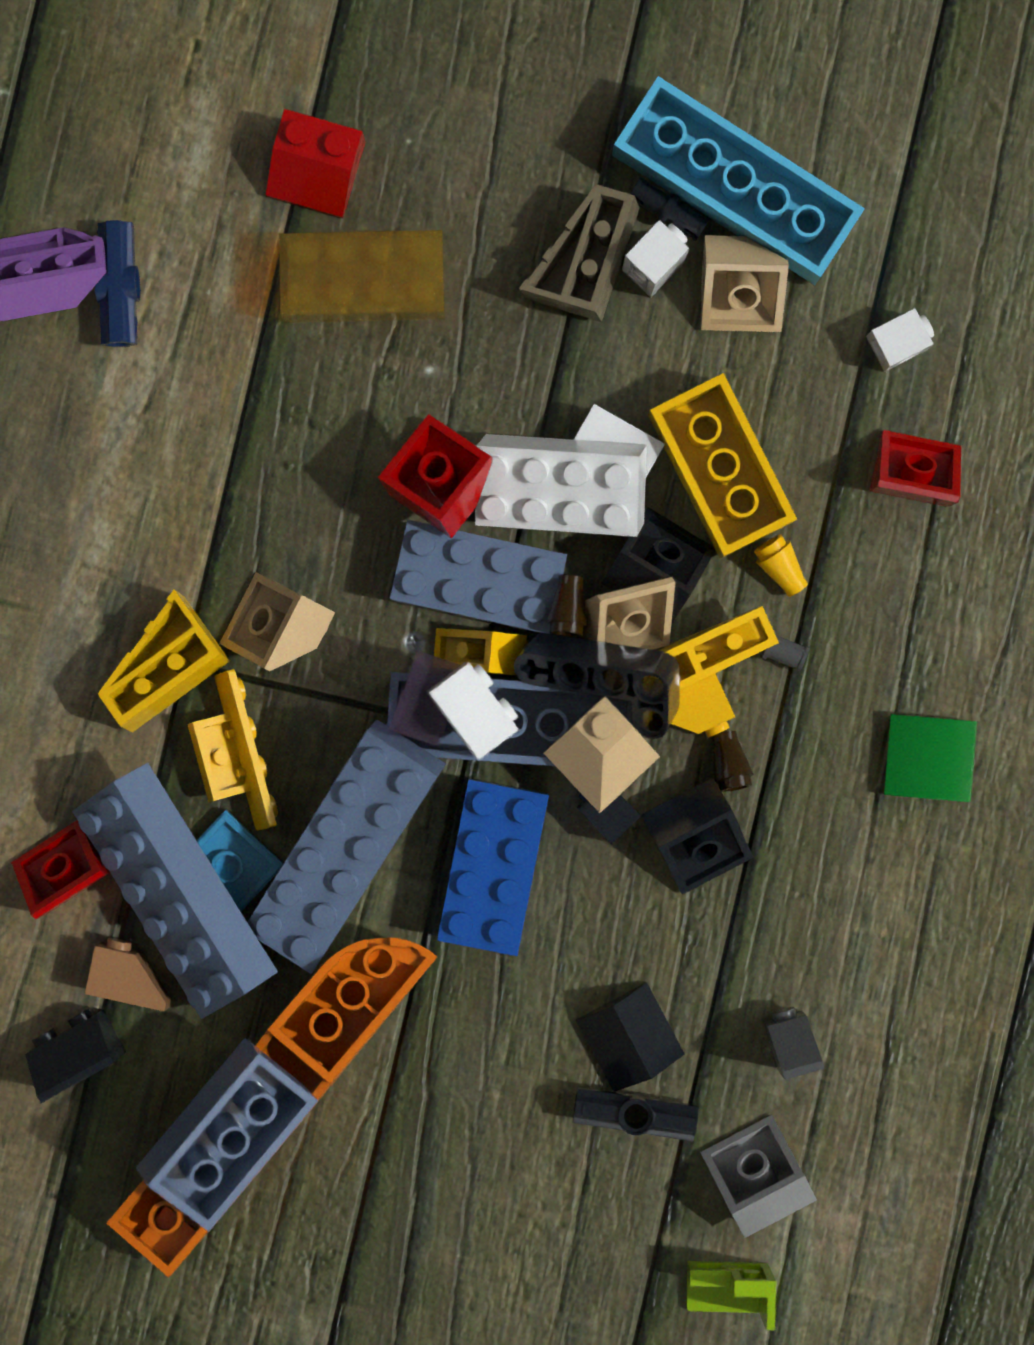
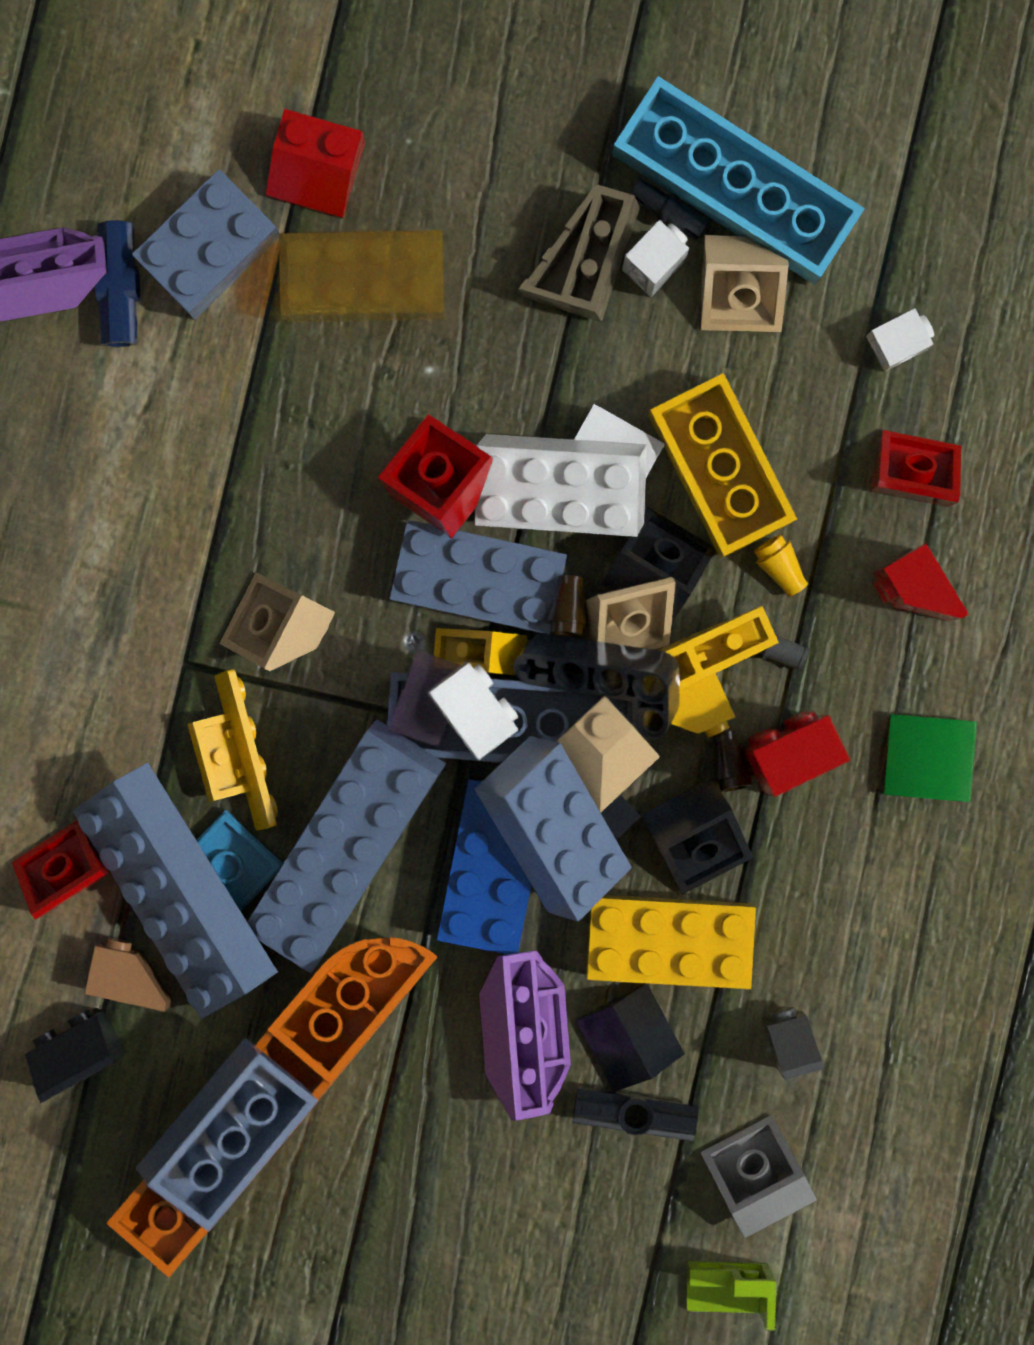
yellow wedge [98,589,230,733] -> none
none -> sand blue brick [132,169,281,320]
none -> sand blue brick [475,736,632,922]
none -> medium lavender wedge [479,950,571,1121]
none -> yellow brick [586,895,756,989]
none -> red brick [743,711,851,797]
none -> red slope [872,543,969,621]

